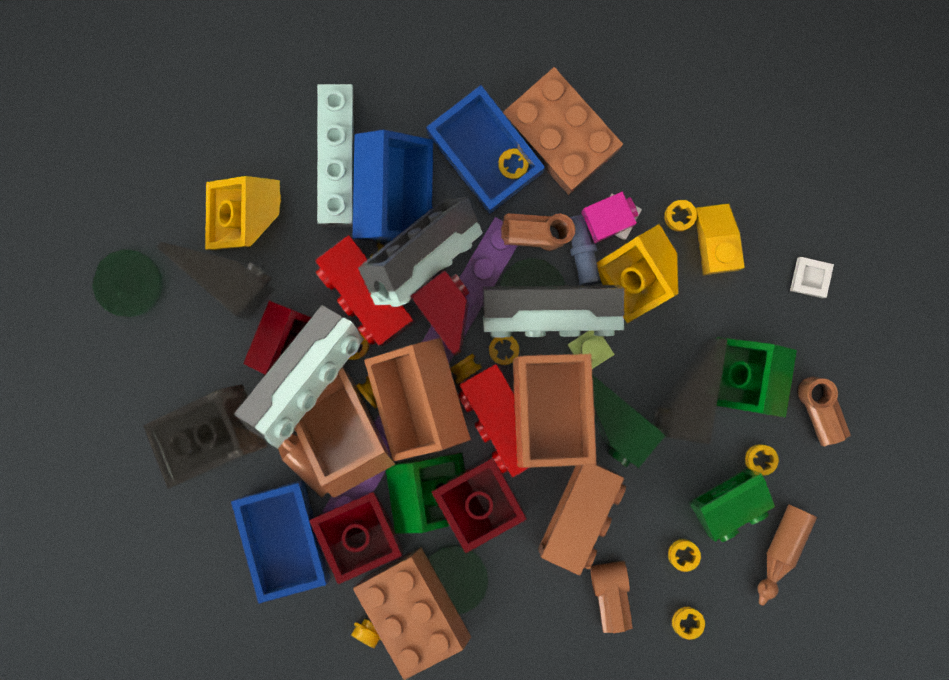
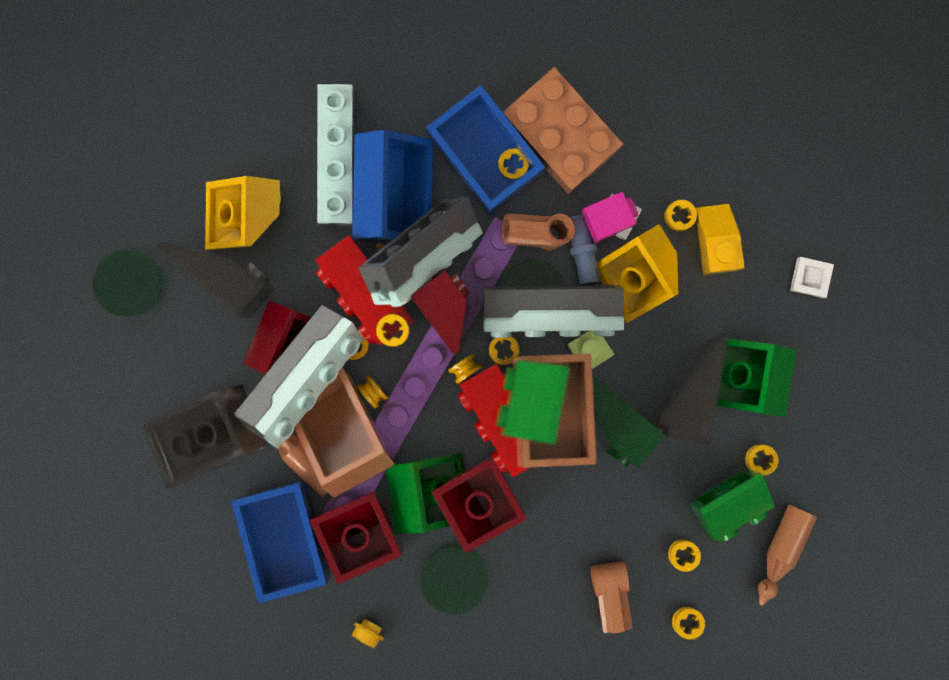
nougat piece [353,547,471,680] -> none
nougat piece [364,338,470,461] -> none
nougat piece [538,463,626,575] -> none
nougat piece [797,376,851,446] -> none
none -> yellow bush [377,314,409,347]
none -> green slope [496,360,569,444]

